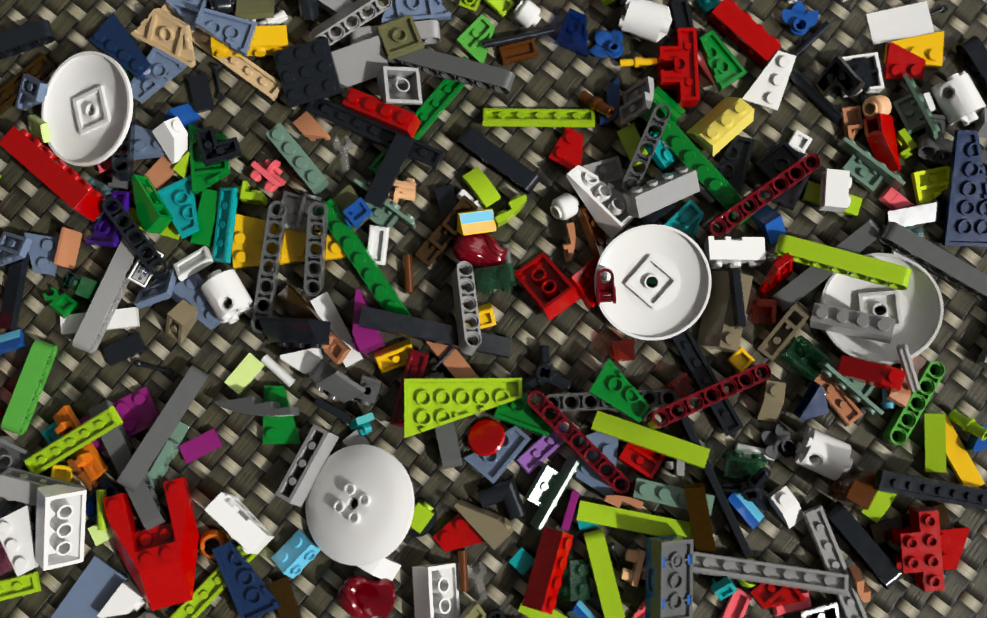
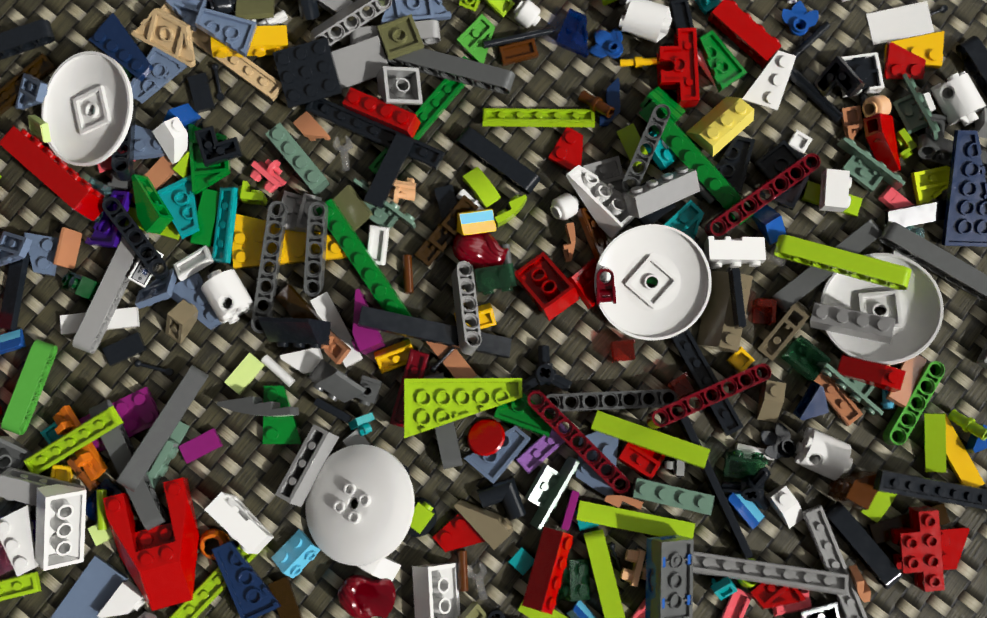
green plate [43,287,79,319] -> none
blue bracket [342,197,373,229] -> none
green wing [588,358,650,423] -> none
light grey slope [619,76,654,125] -> none
dark brown tile [684,482,716,552] -> none
red wing [759,252,793,296] -> none
light grey axle [896,343,920,392] -> none

